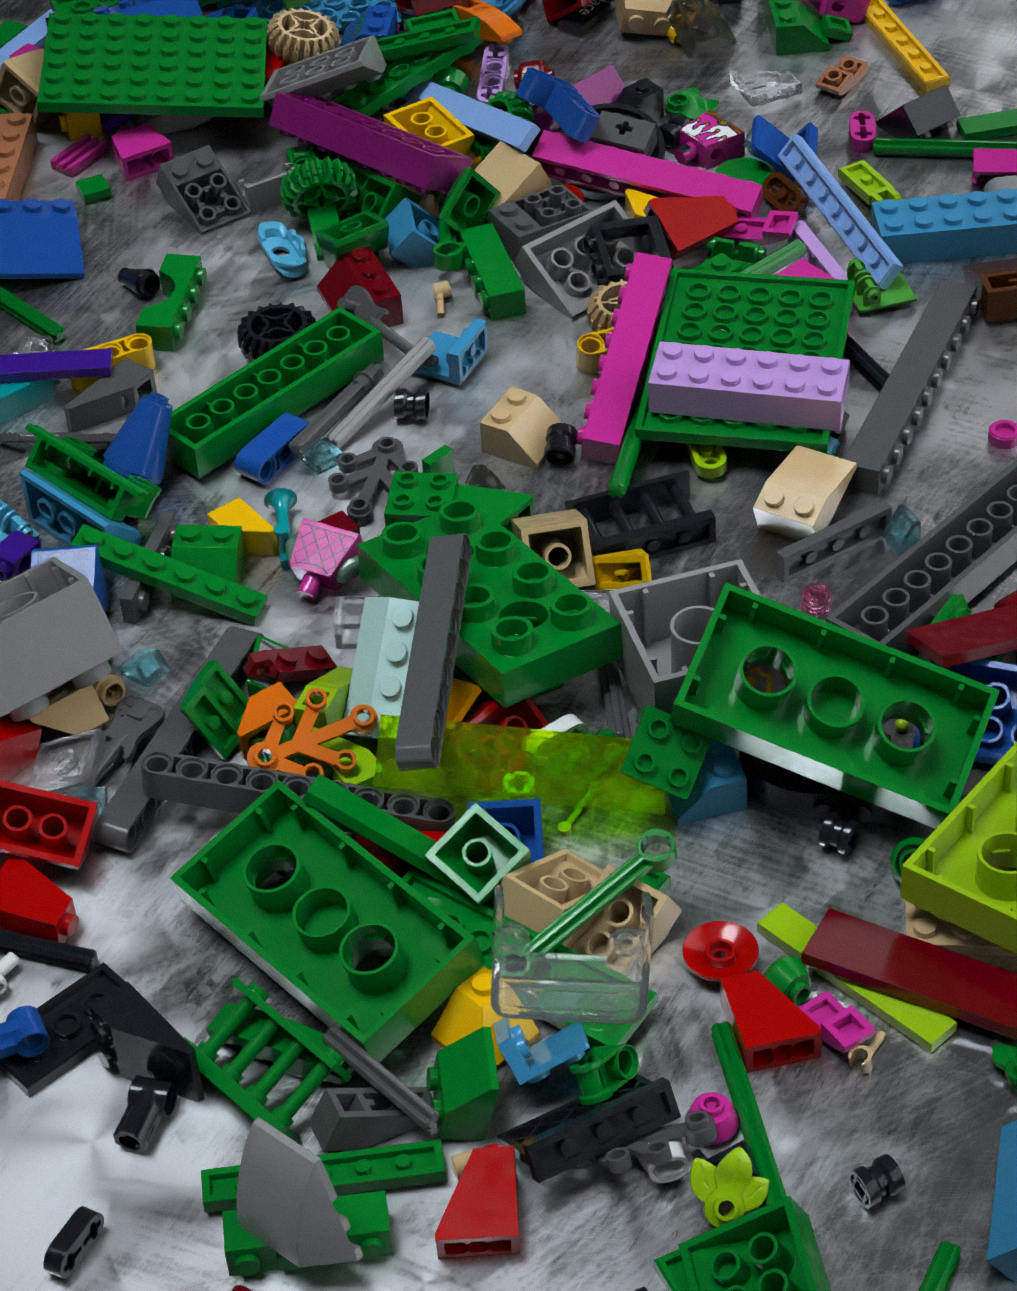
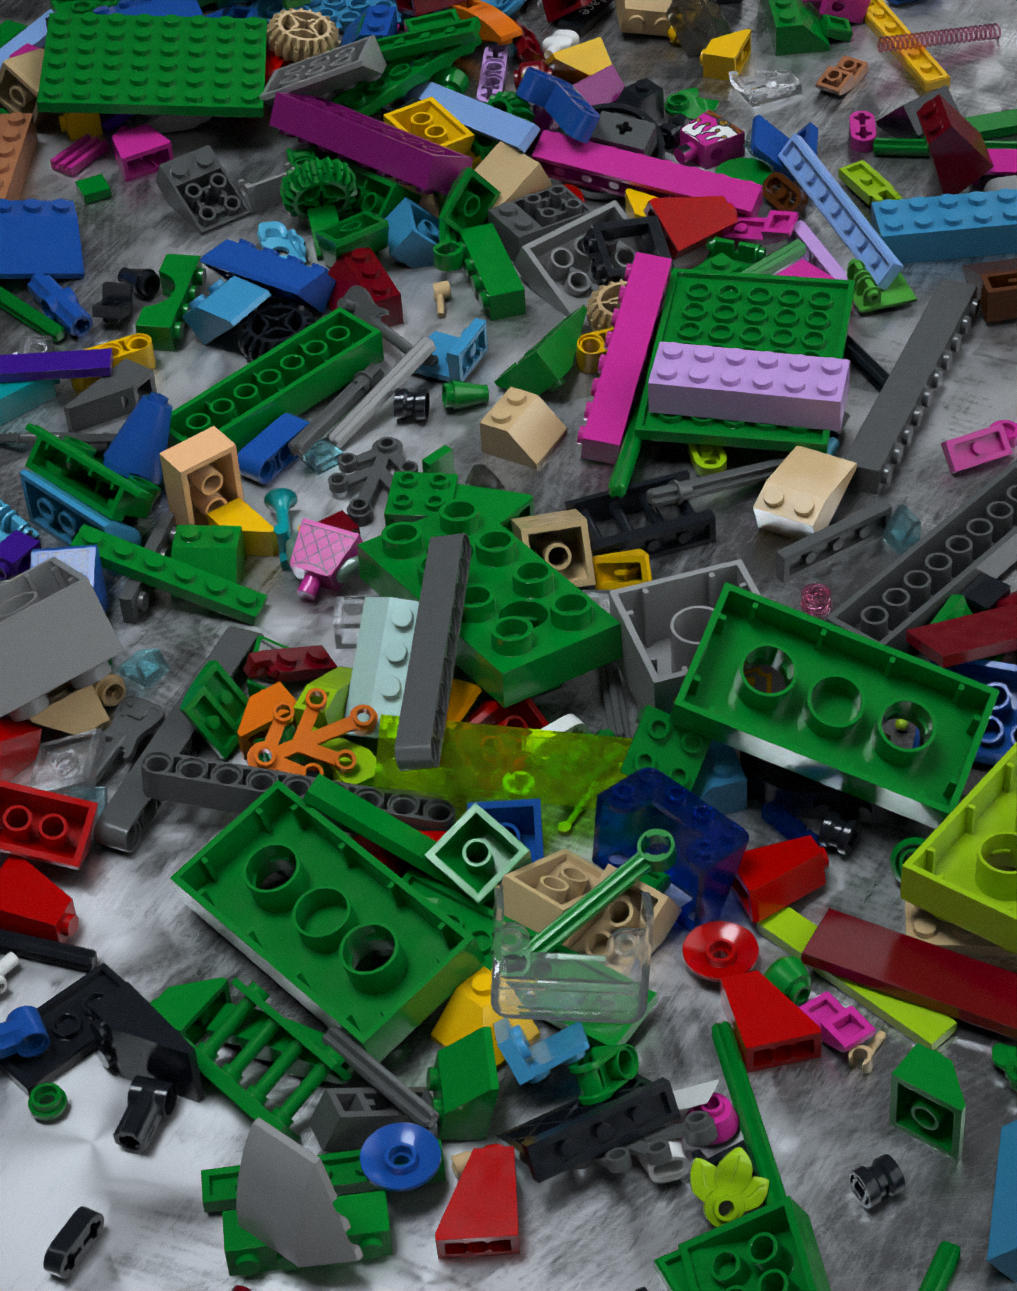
black wheel [544,423,578,468] -> none
none -> blue piece [27,272,93,338]
none -> green plate [28,1082,68,1120]
none -> black bracket [92,282,133,323]
none -> green slope [150,977,232,1045]
none -> light nougat brick [159,426,244,525]
none -> dark azure slope [182,276,271,345]
none -> blue slope [200,239,337,314]
none -> blue dish [360,1123,441,1192]
none -> green cone [442,380,489,411]
none -> green wedge [494,305,587,395]
none -> dark red plate [513,19,546,62]
none -> white piece [542,30,579,59]
none -> yellow slope [545,37,612,82]
none -> clear blue windscreen [592,767,749,932]
none -> dark grey axle [646,456,787,507]
none -> white sticker [673,1080,719,1110]
none -> yellow slope [700,29,751,82]
none -> red slope [726,835,829,923]
none -> clear blue axle [761,800,820,847]
none -> clear pink piece [877,23,1001,53]
none -> green slope [889,1042,966,1161]
none -> dark red slope [916,94,994,195]
none -> dark pink plate [941,423,1013,474]
none -> black brick [960,572,1011,614]

